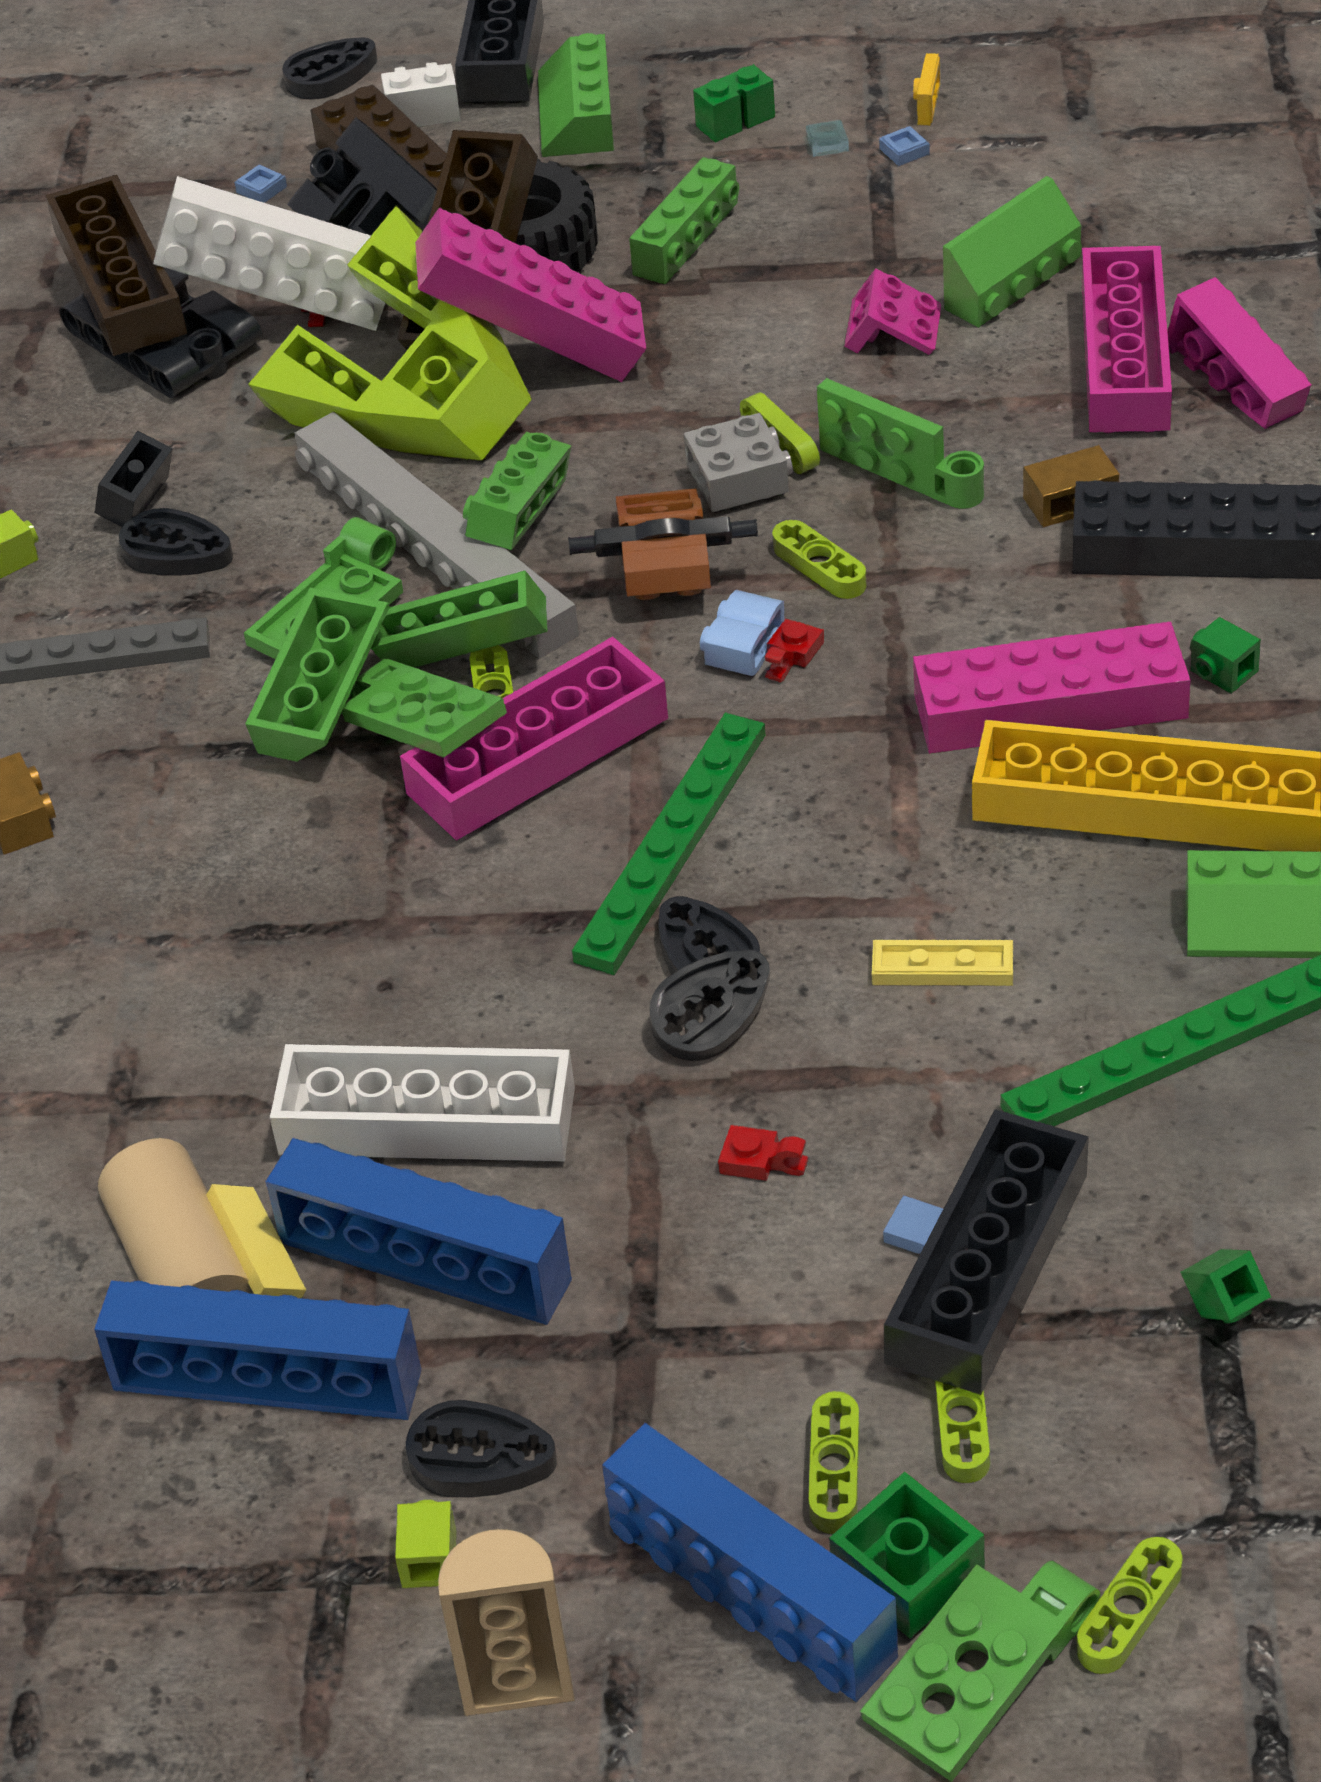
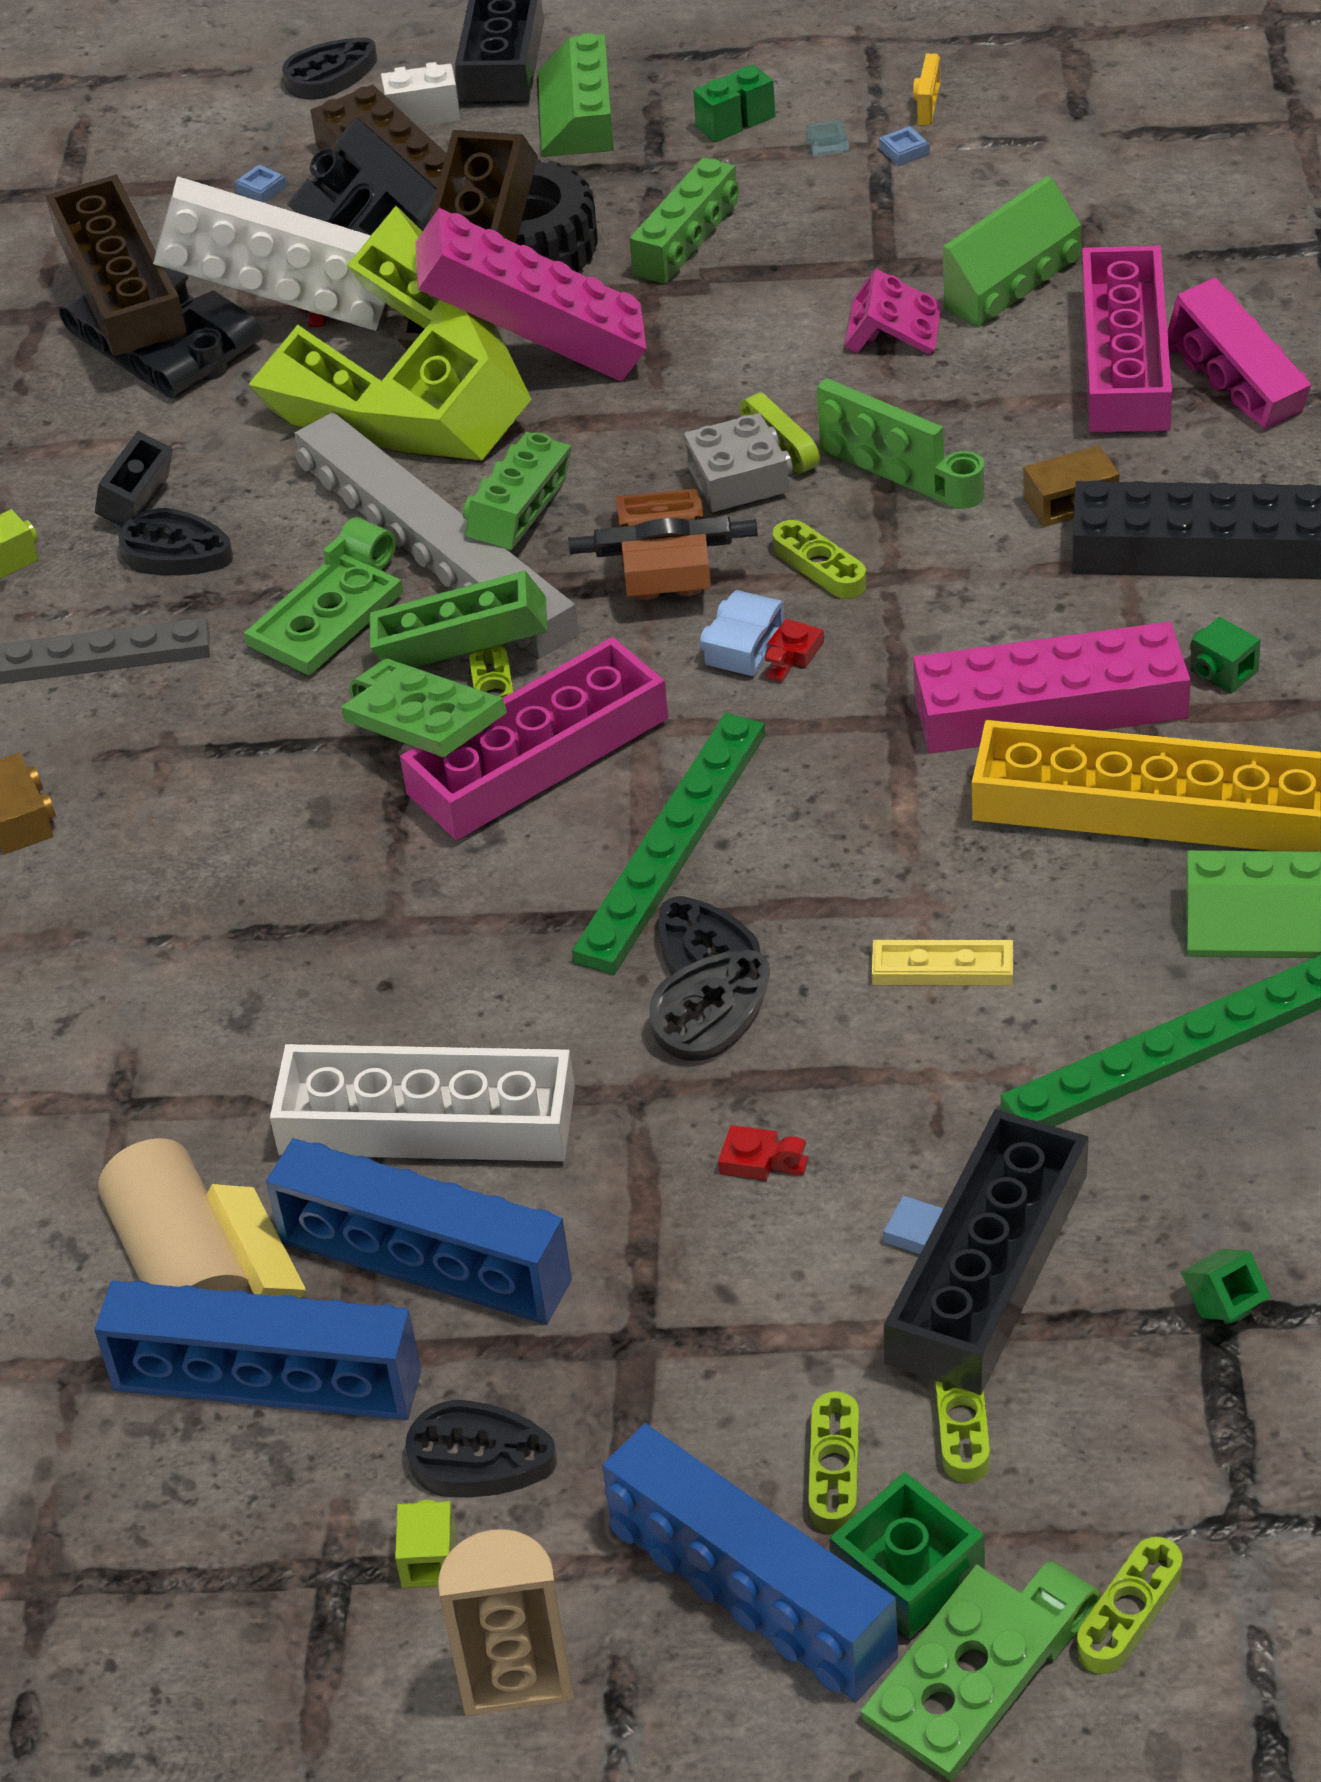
bright green slope [245,587,390,762] -> none

